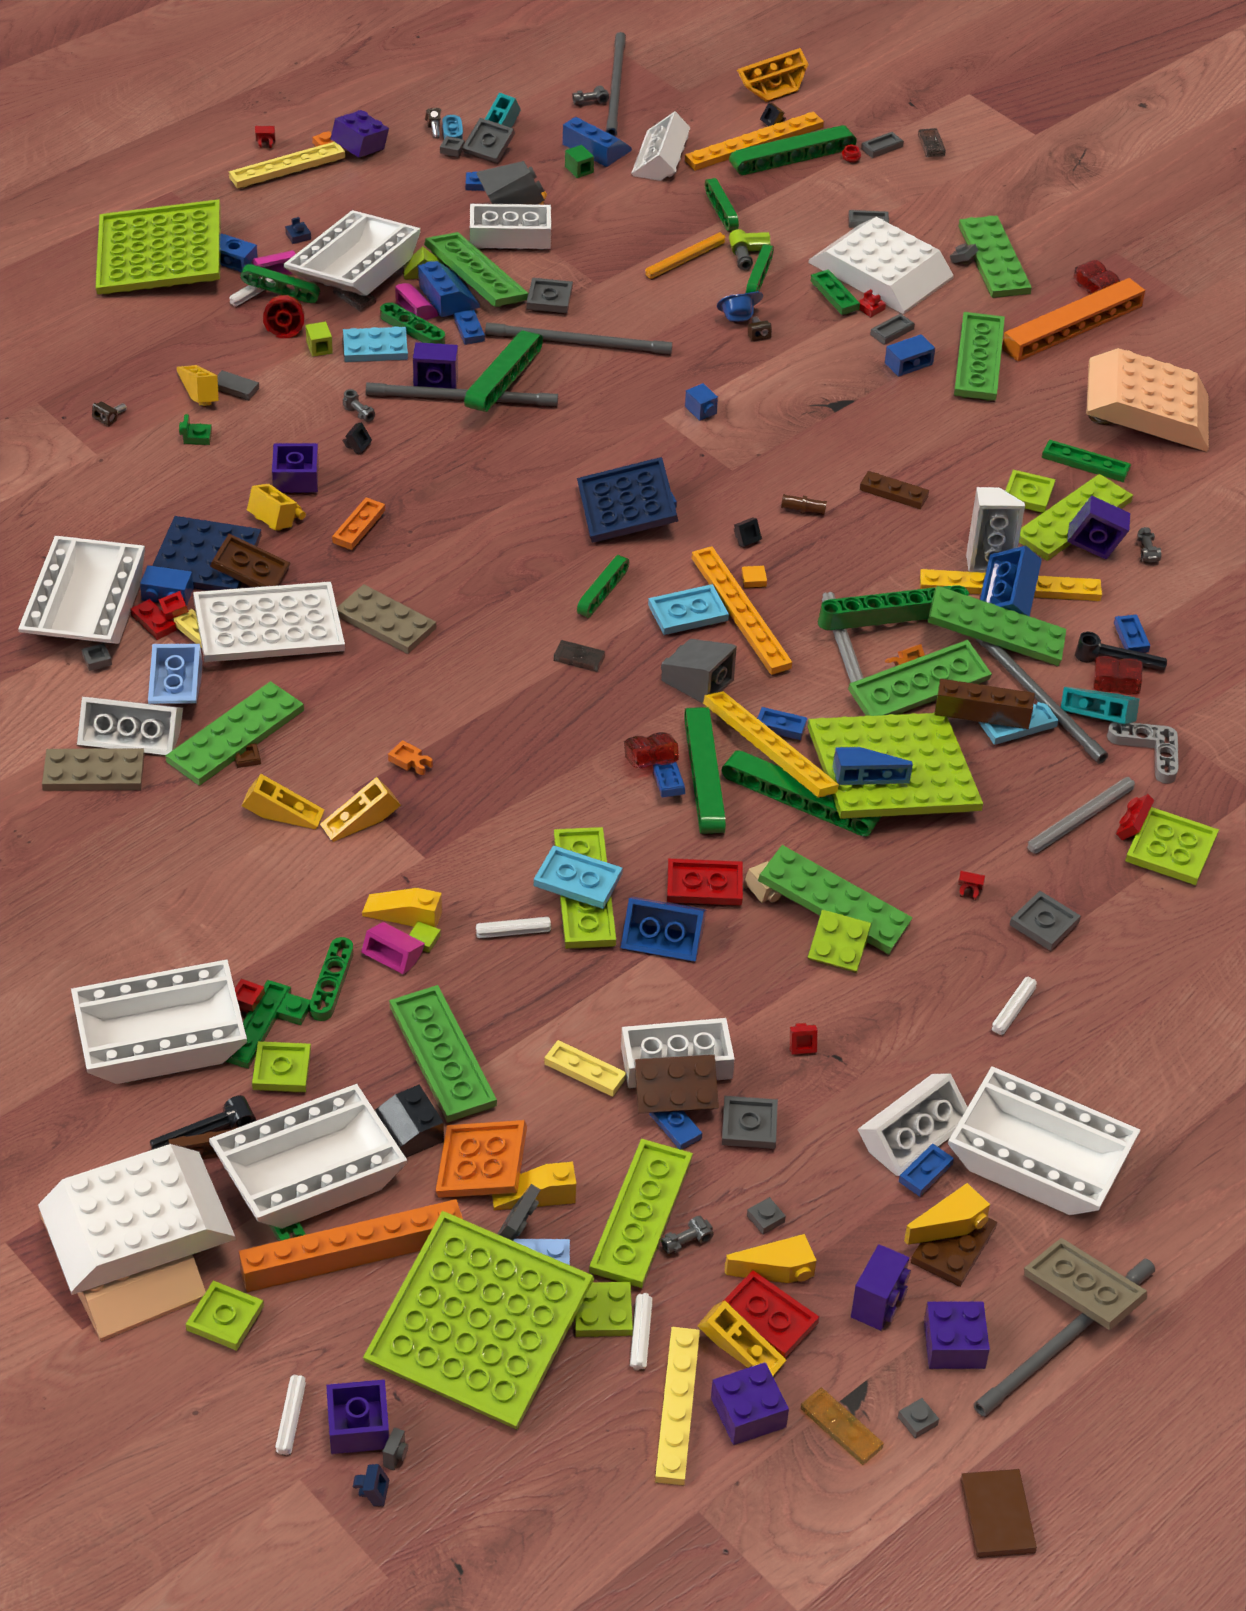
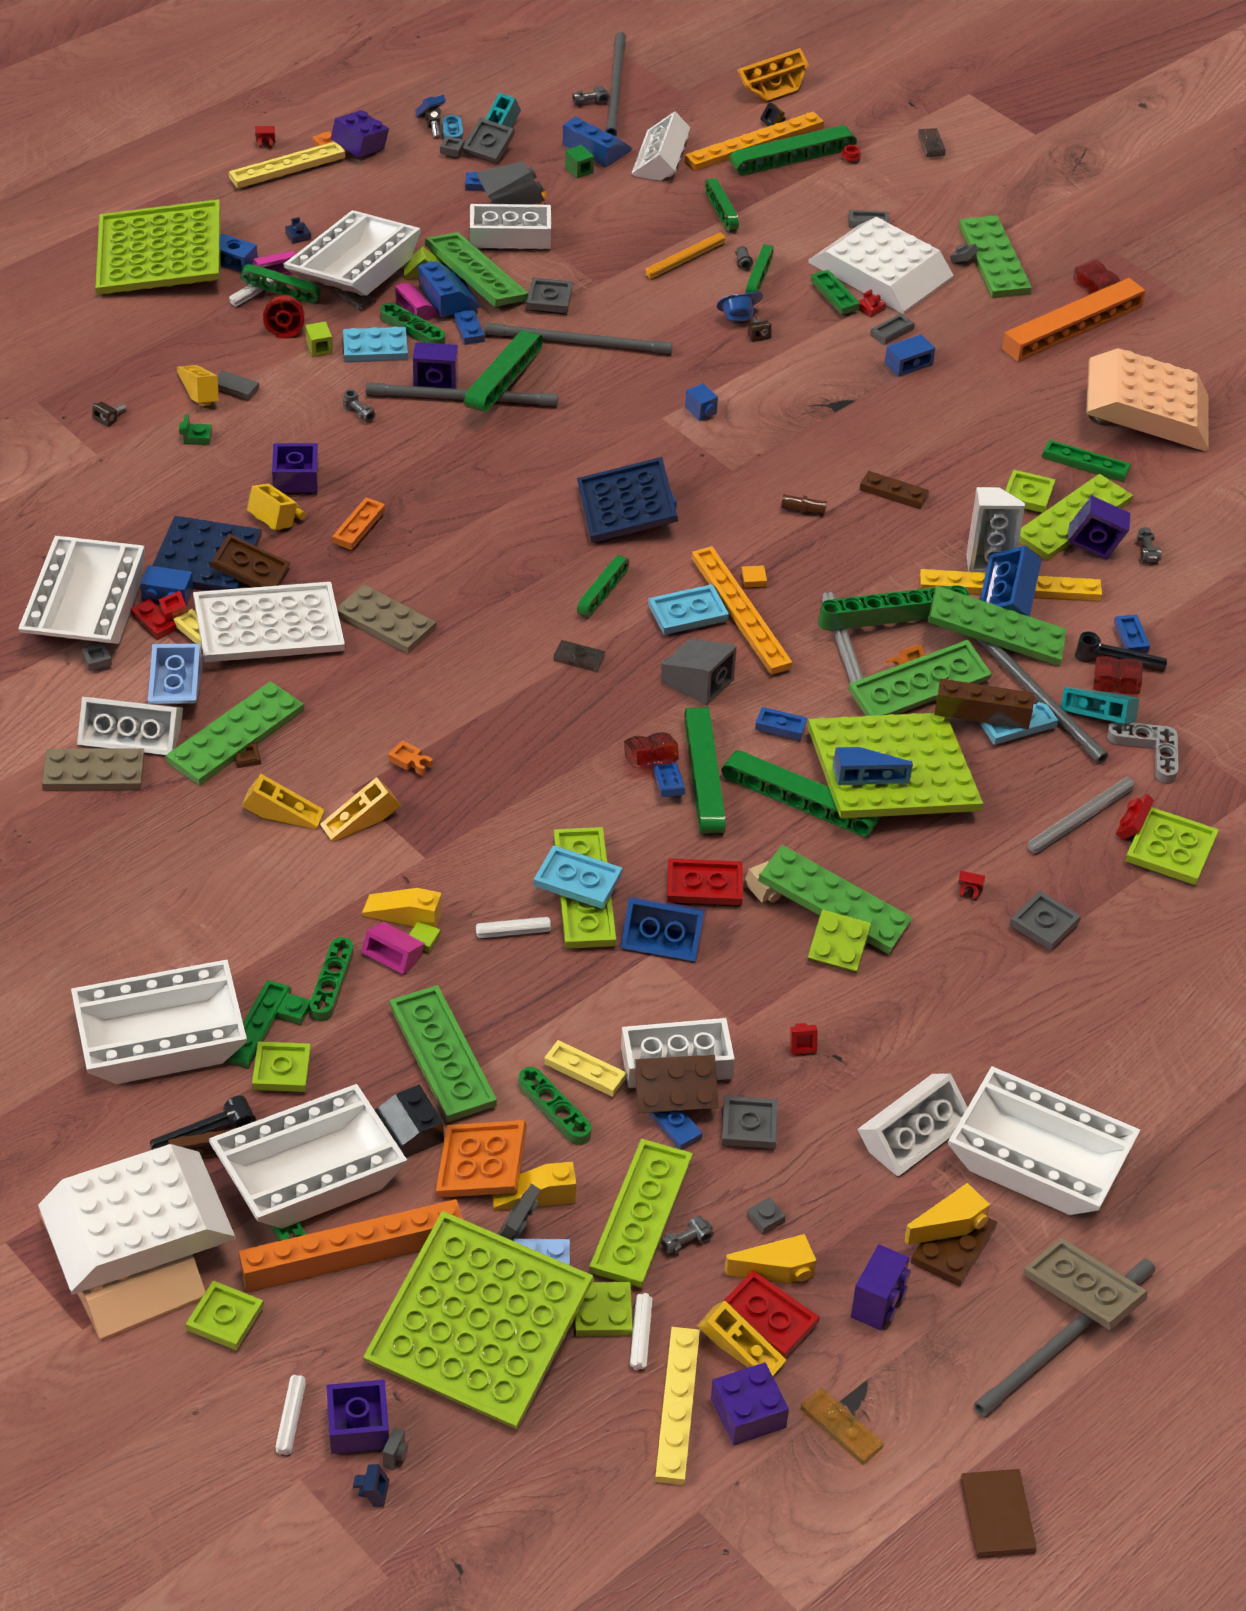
red tile [234,978,265,1014] -> none
black tile [342,422,372,454] -> none
yellow plate [703,691,839,797] -> none
lime piece [729,229,771,255] -> none
black tile [733,517,762,547] -> none
dark grey tile [861,132,904,158] -> none
blue plate [898,1143,954,1197] -> none
dark grey plate [898,1398,939,1438] -> none
dark purple brick [924,1301,990,1369] -> none
bright green plate [954,312,1005,400] -> none
white axle [992,977,1037,1035] -> none
none -> blue plate [415,95,446,117]
none -> green beam [519,1067,592,1145]

